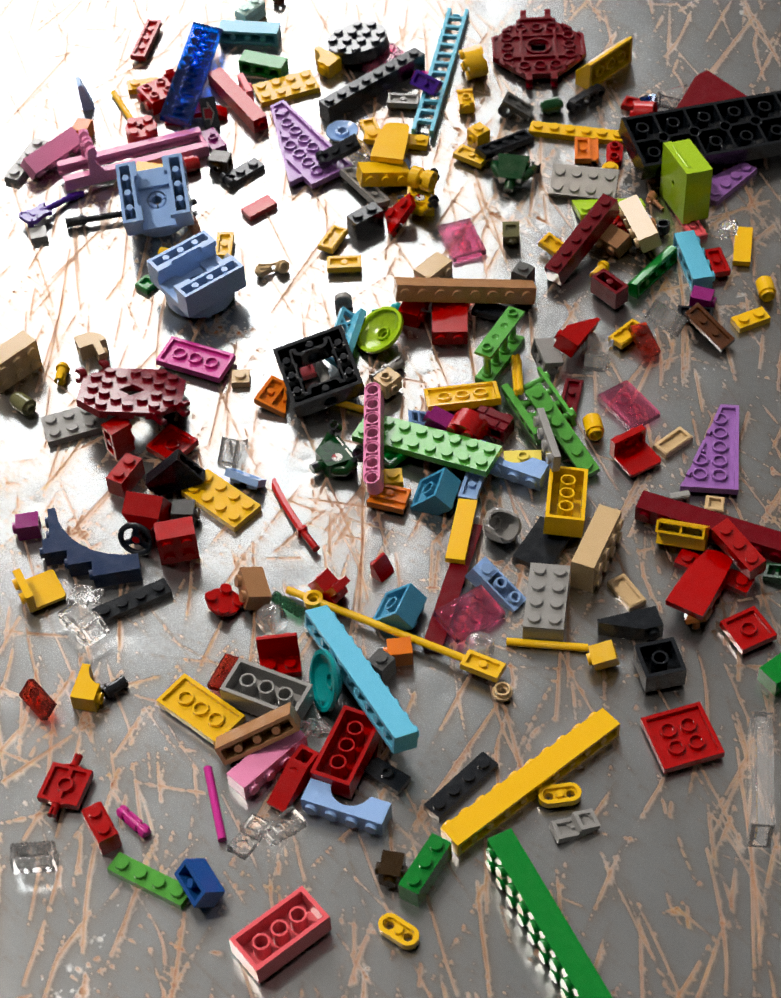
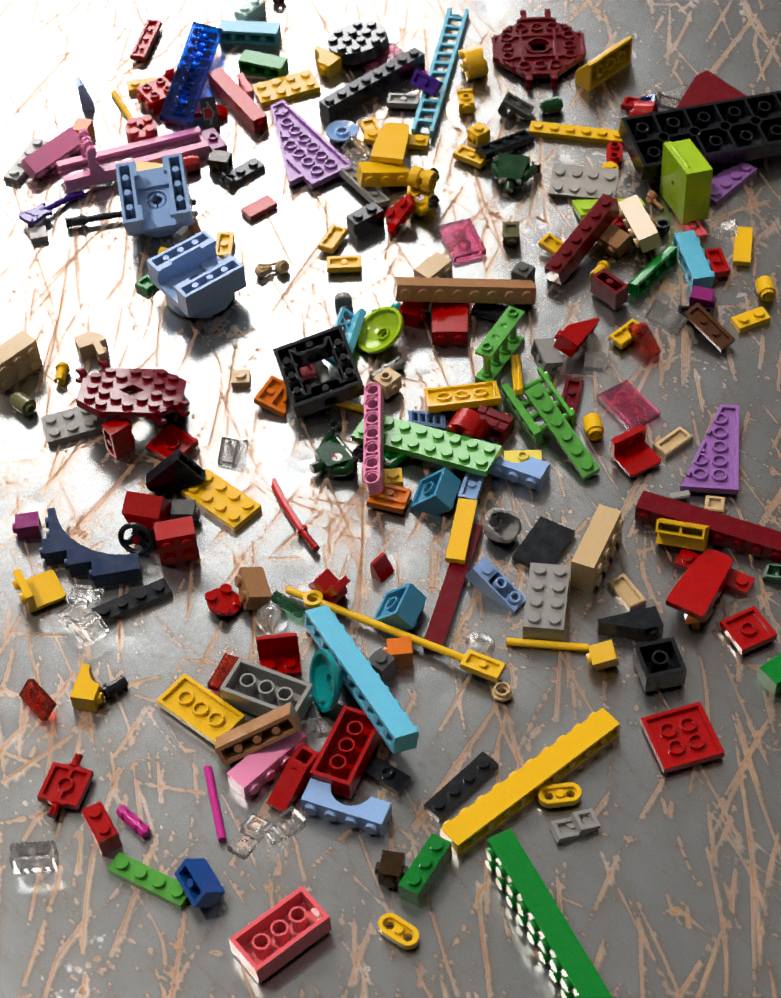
red brick [106,452,145,499] -> none
dark pink plate [156,336,236,383] -> none
light blue plate [224,468,267,490] -> none
black plate [315,133,362,169] -> none
magenta brick [423,405,454,431] -> none
clear pink plate [433,585,506,644] -> none
light grey plate [533,408,561,472] -> none
yellow brick [543,466,588,538] -> none
black beam [566,83,605,113] -> none
orange plate [574,137,599,164] -> none
red brick [712,517,766,581] -> none
clear brick [747,711,775,848] -> none

